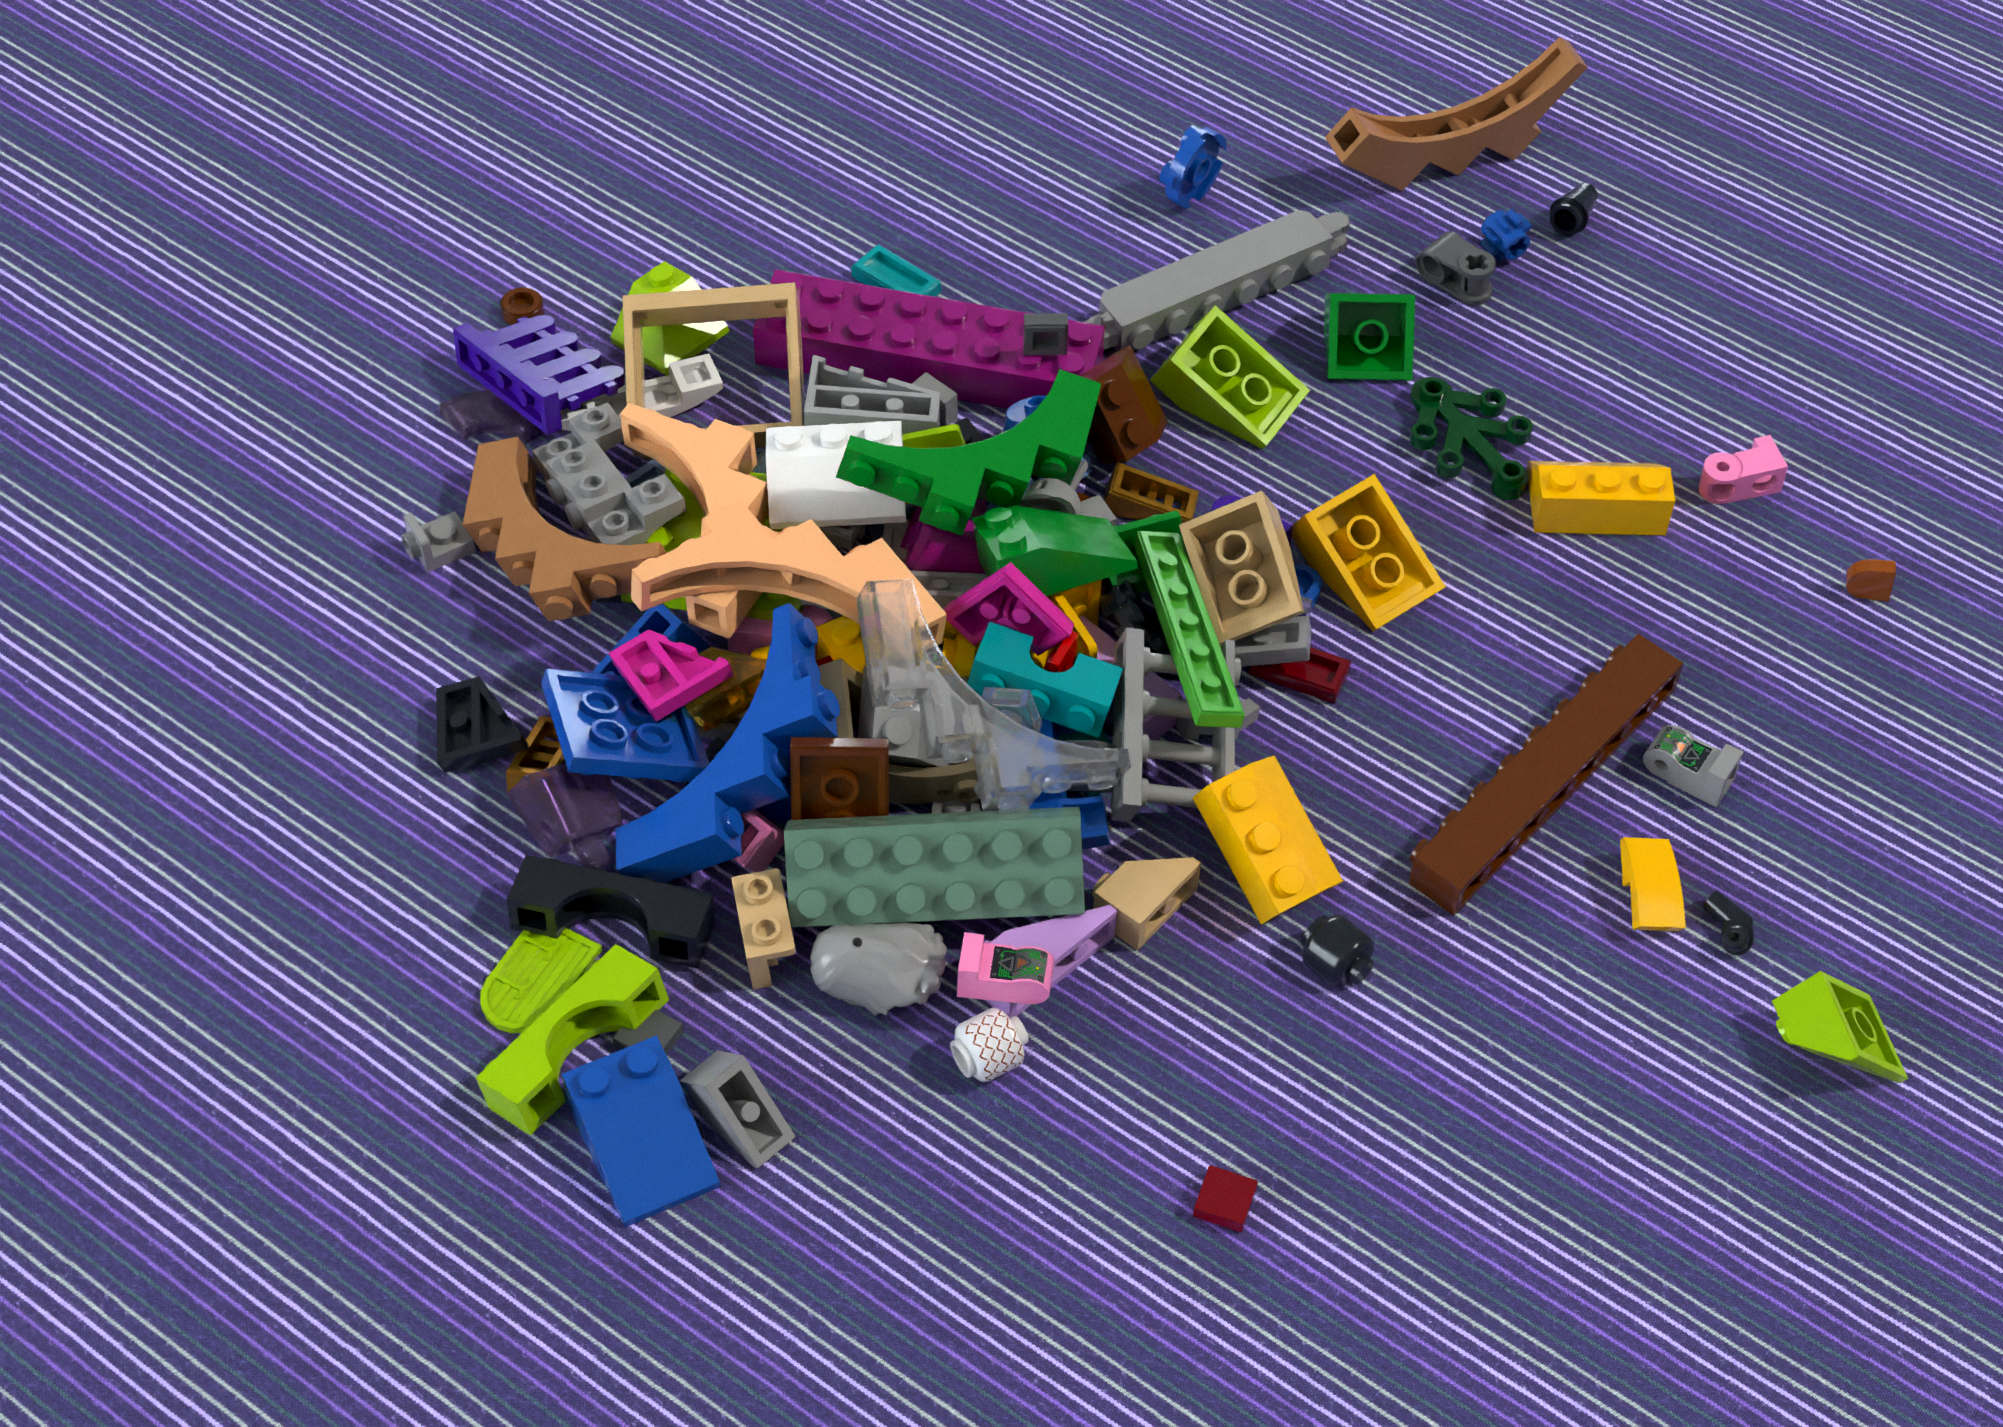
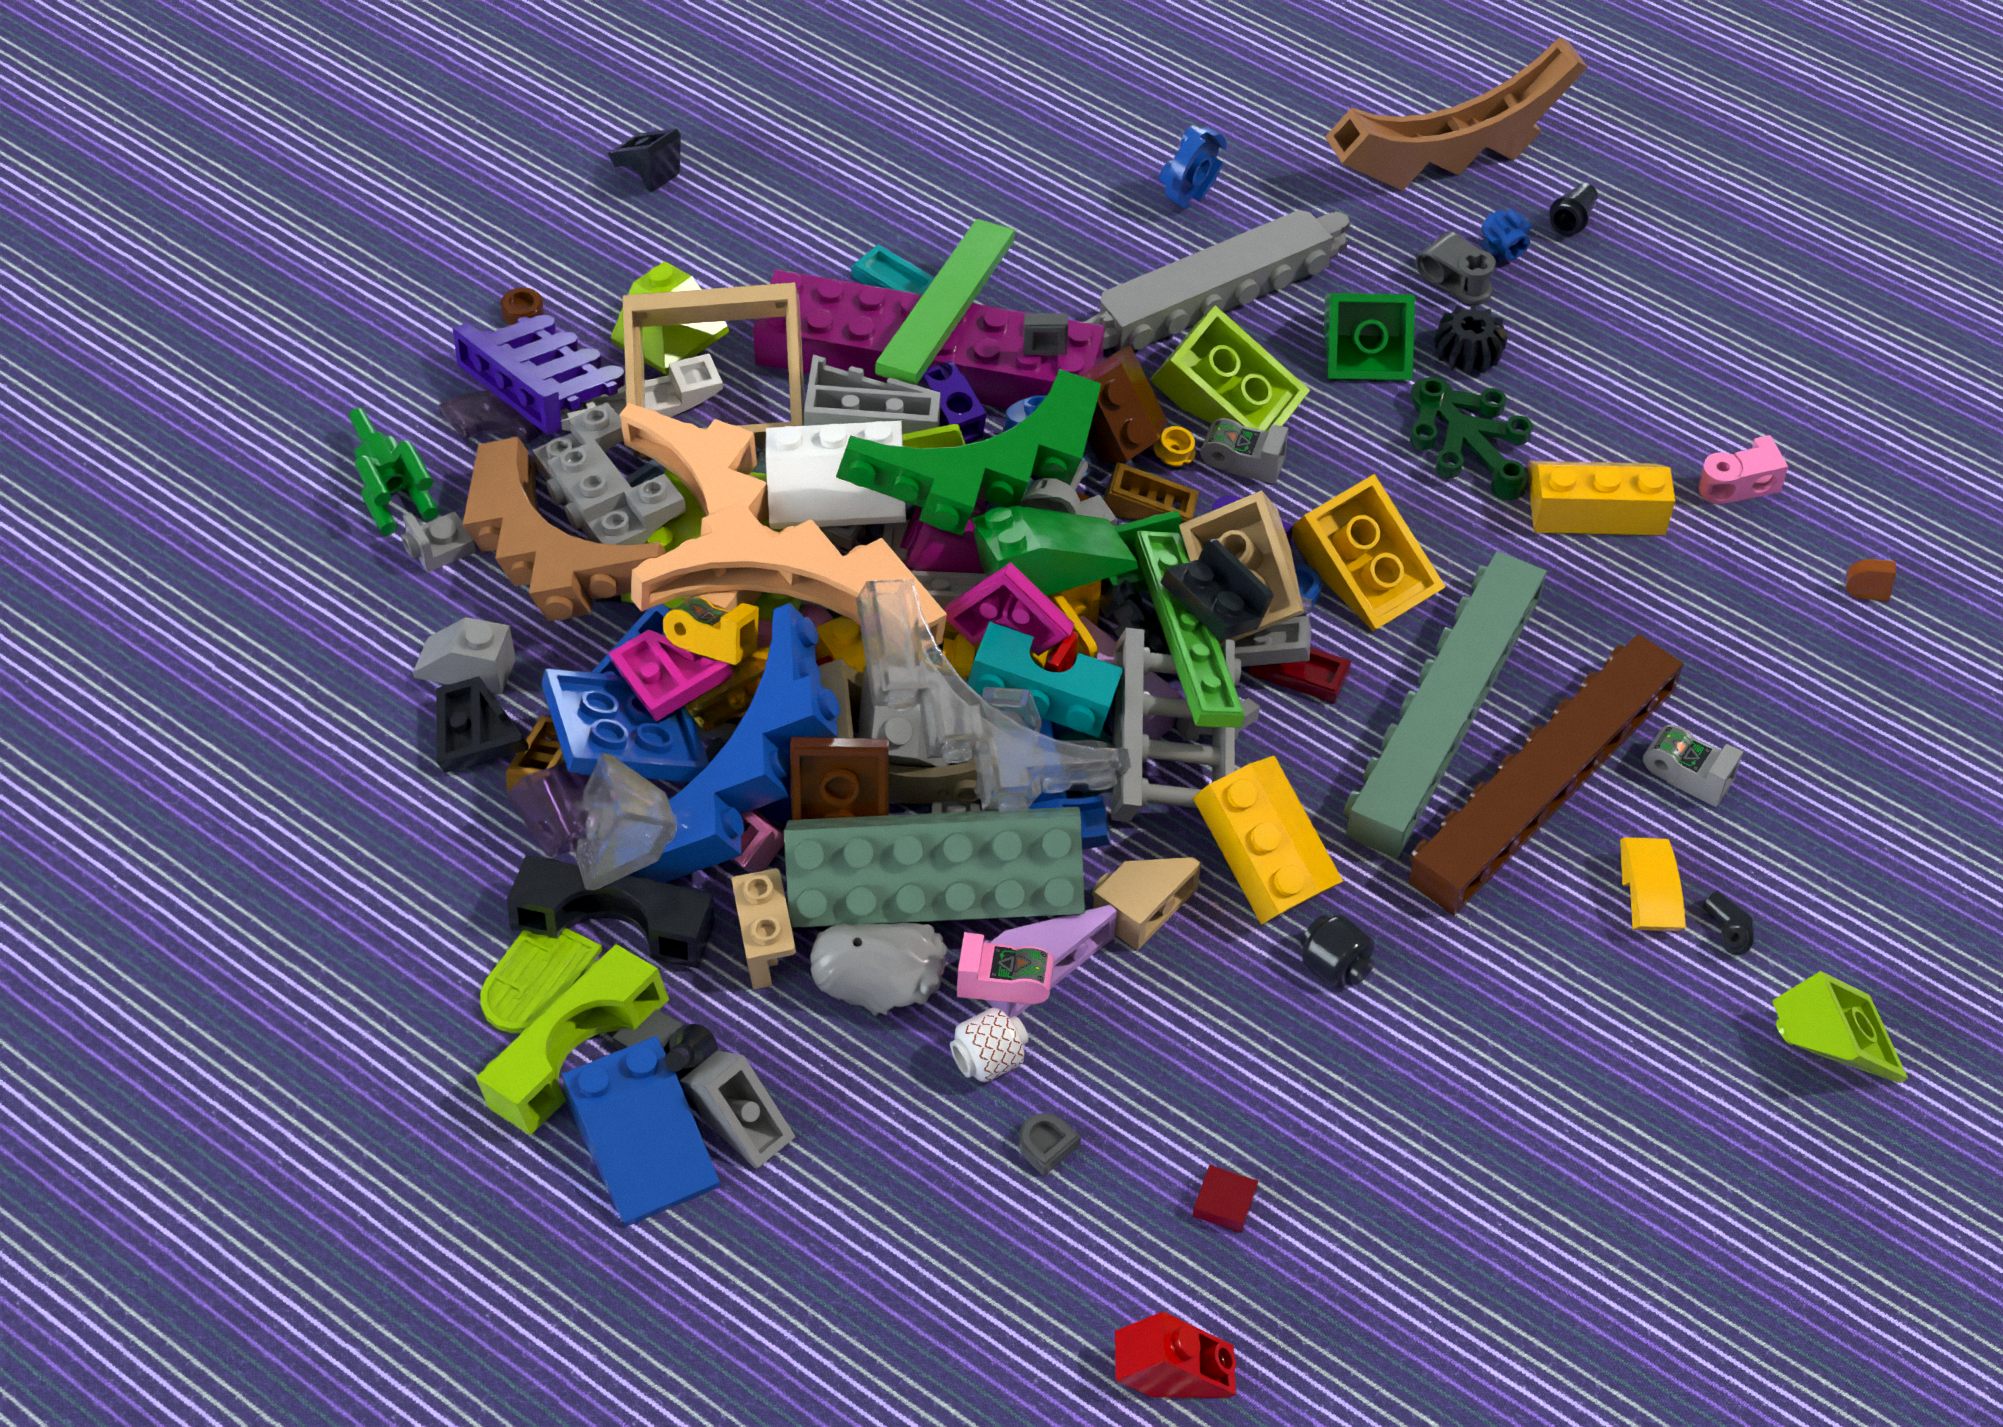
none -> green plant [348,408,439,536]
none -> light grey slope [413,617,516,695]
none -> clear slope [576,753,677,891]
none -> black slope [607,128,681,192]
none -> yellow leg [663,596,759,665]
none -> black cone [665,1024,718,1073]
none -> bright green tile [875,219,1015,385]
none -> dark purple leg [917,361,986,444]
none -> dark grey tile [1019,1113,1081,1176]
none -> red slope [1115,1311,1236,1398]
none -> yellow plate [1154,426,1196,467]
none -> black bracket [1160,538,1274,641]
none -> light grey leg [1200,418,1289,484]
none -> sand green brick [1343,551,1547,859]
none -> black gear [1434,304,1507,376]

